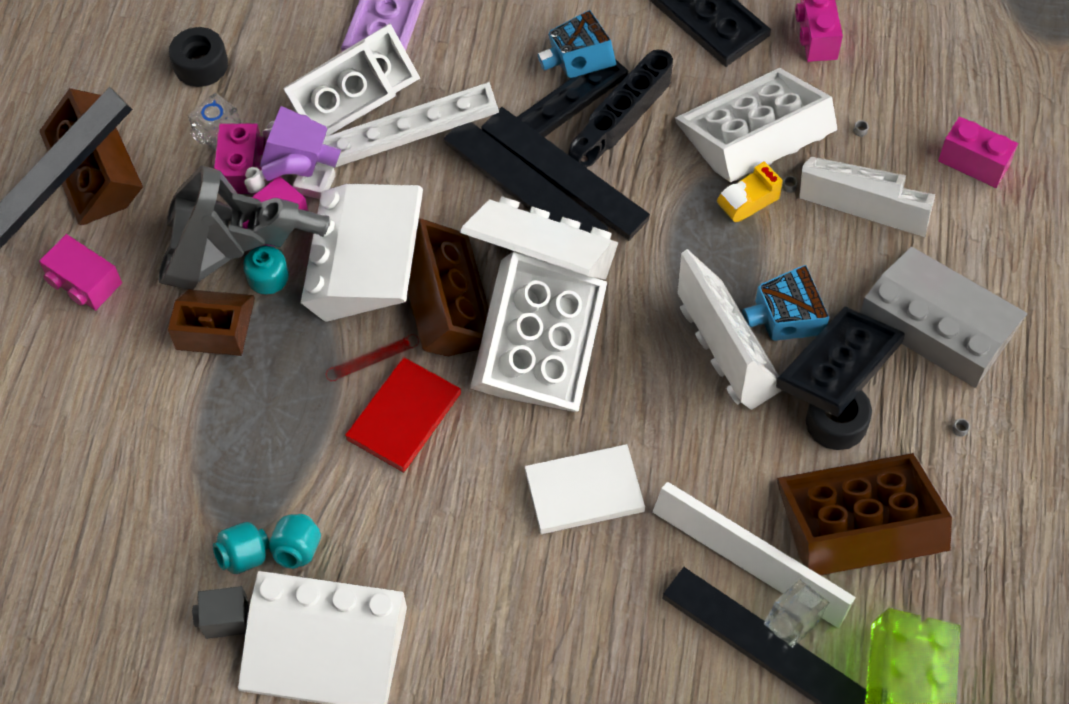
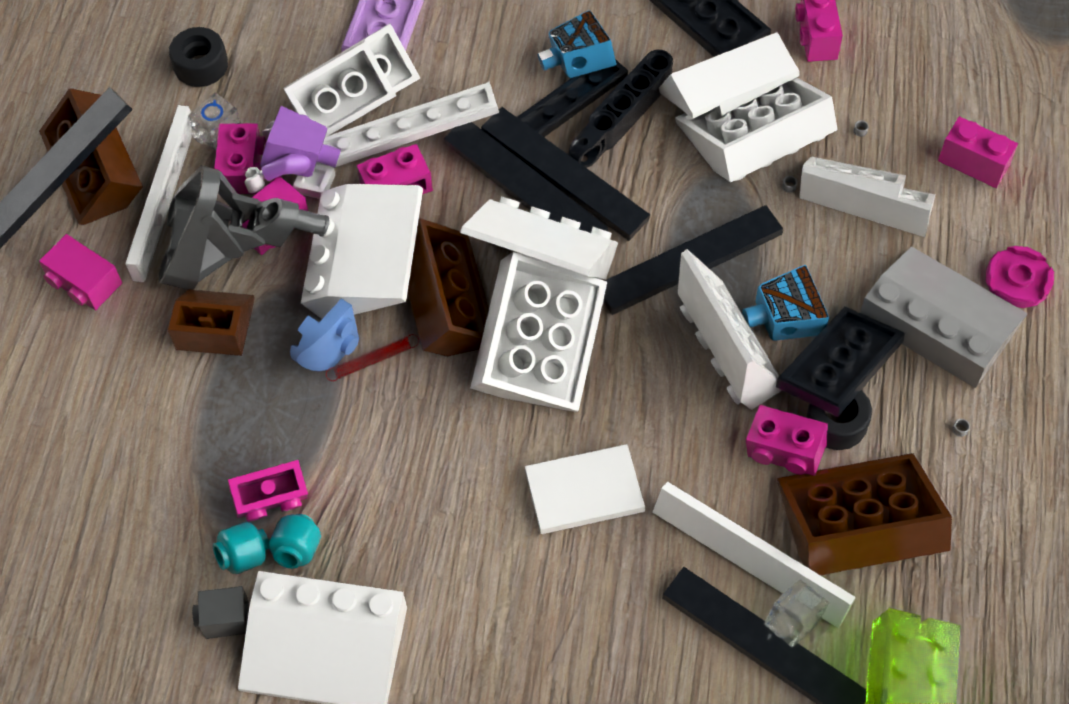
teal head [243,245,289,295] -> none
red tile [345,357,461,473] -> none
yellow leg [717,161,783,222] -> none
none -> white tile [125,105,196,282]
none -> dark pink brick [228,460,308,522]
none -> medium blue slope [290,298,359,371]
none -> dark pink brick [357,144,433,195]
none -> black tile [603,205,783,315]
none -> white slope [659,32,799,119]
none -> dark pink brick [746,405,828,476]
none -> dark pink tile [985,246,1054,308]

